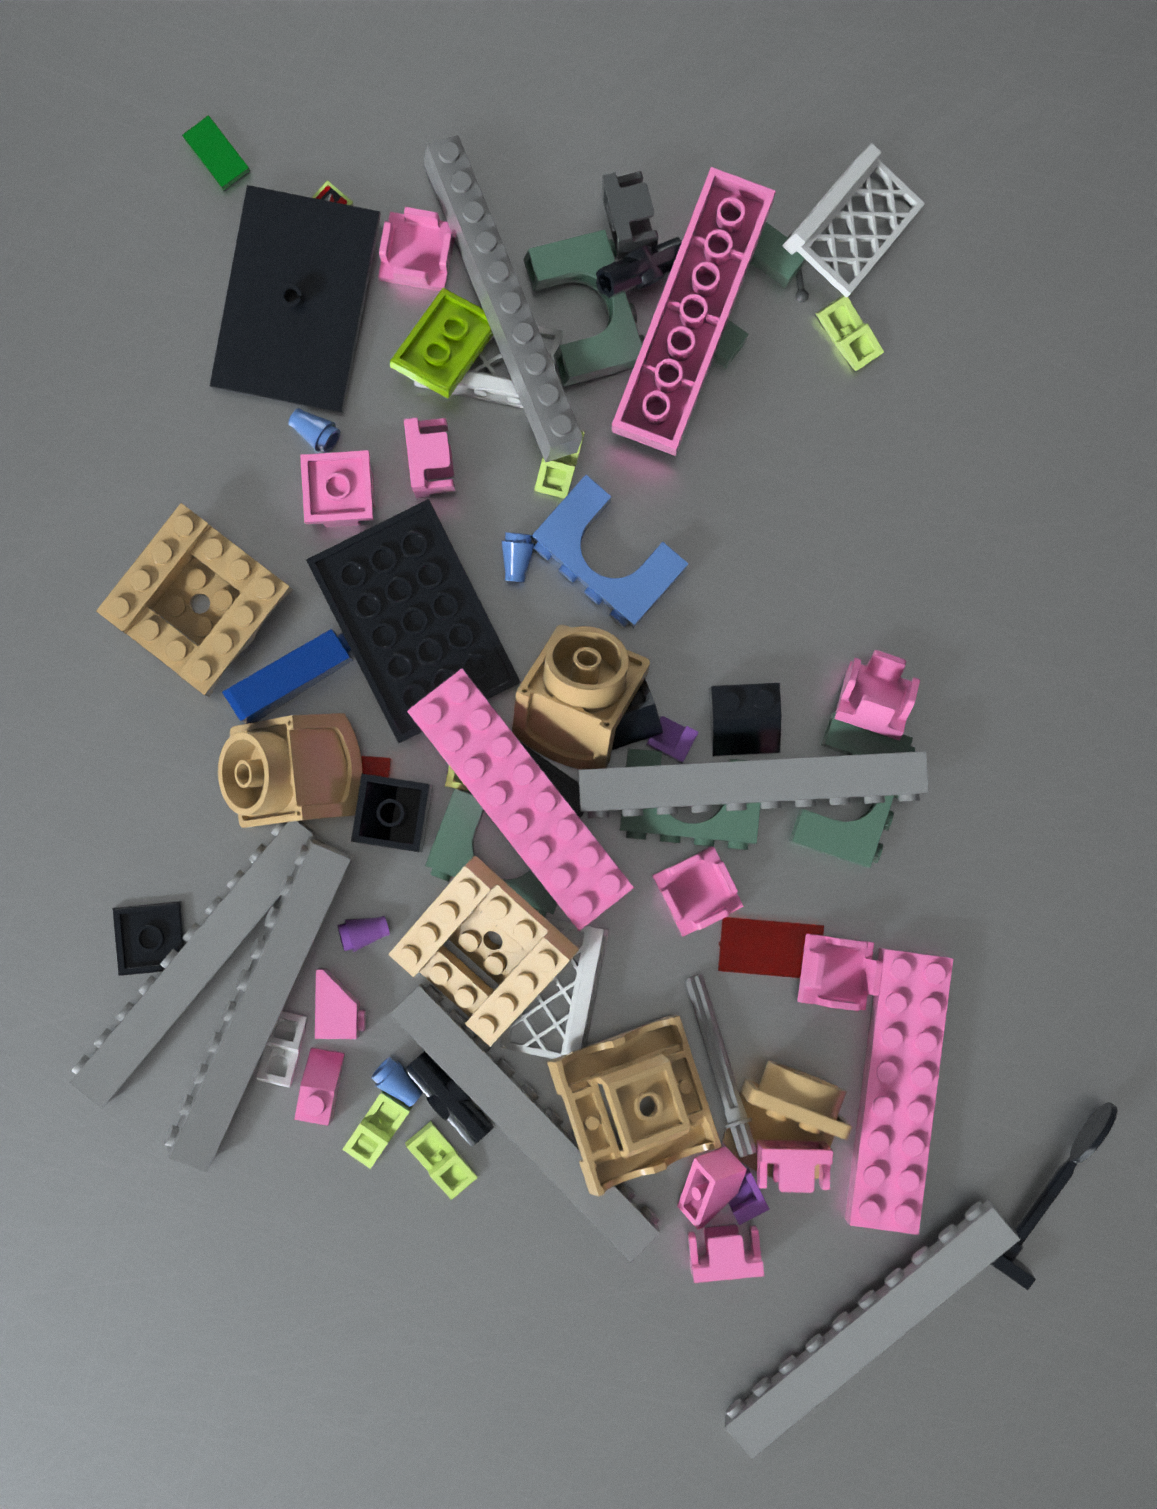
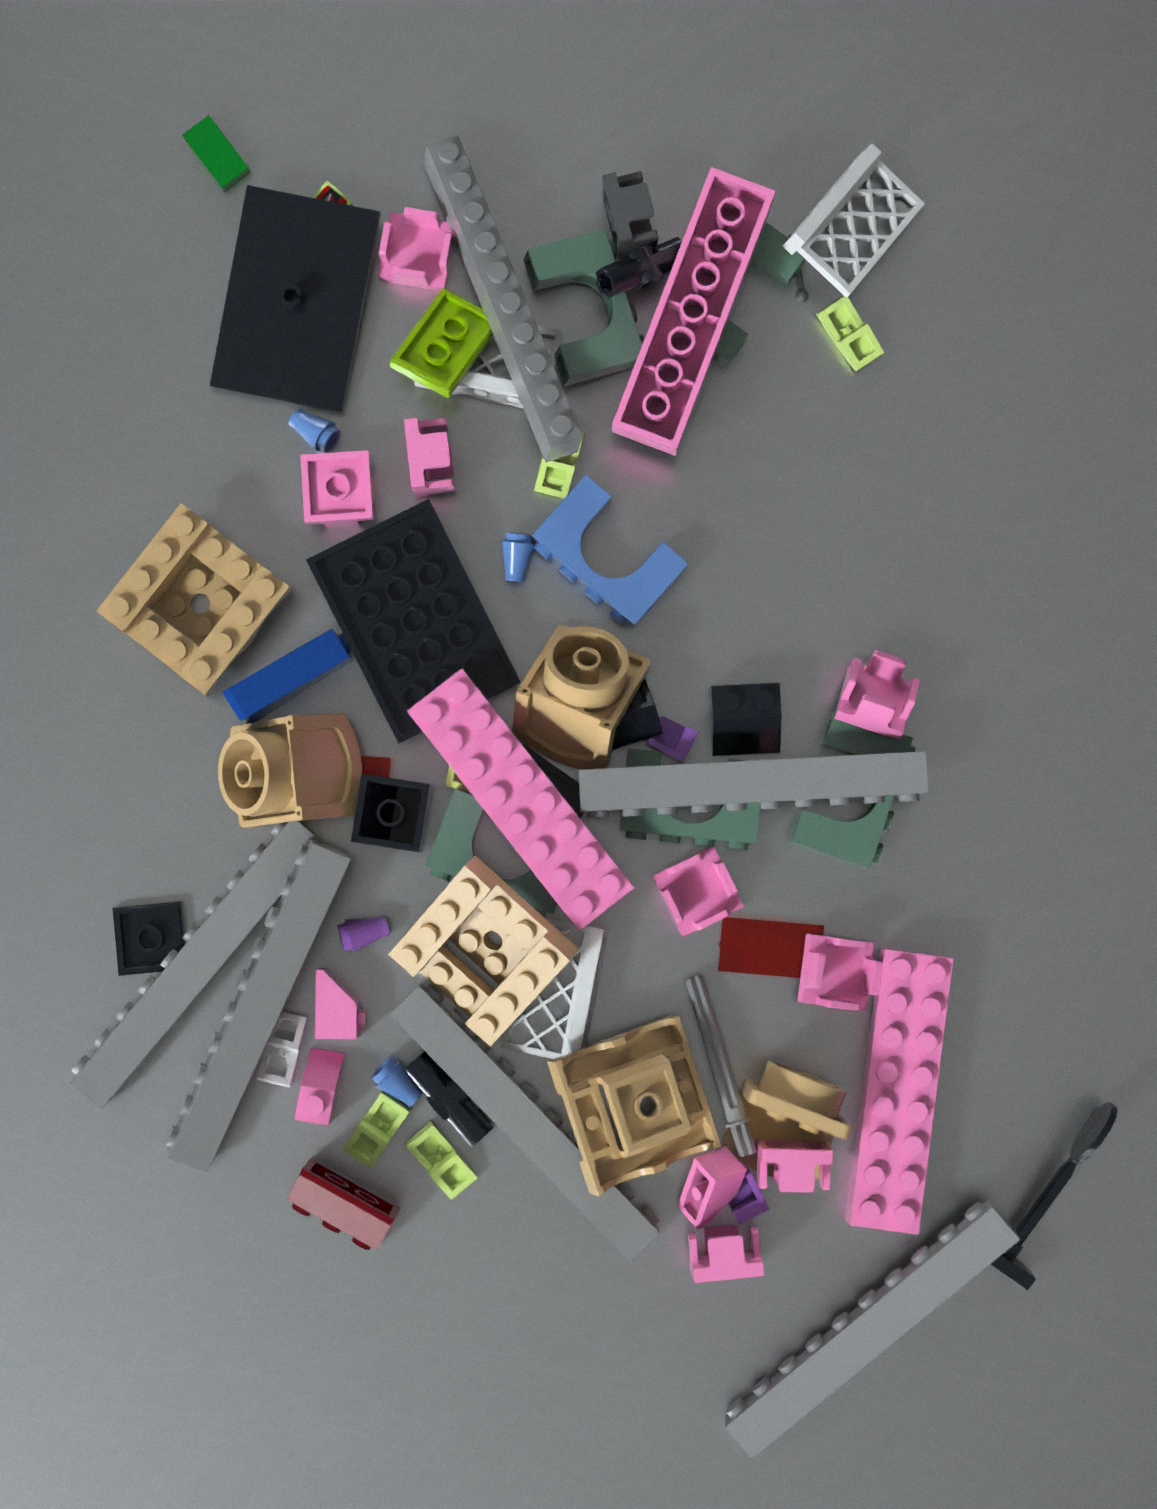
none -> slope [287,1158,400,1250]

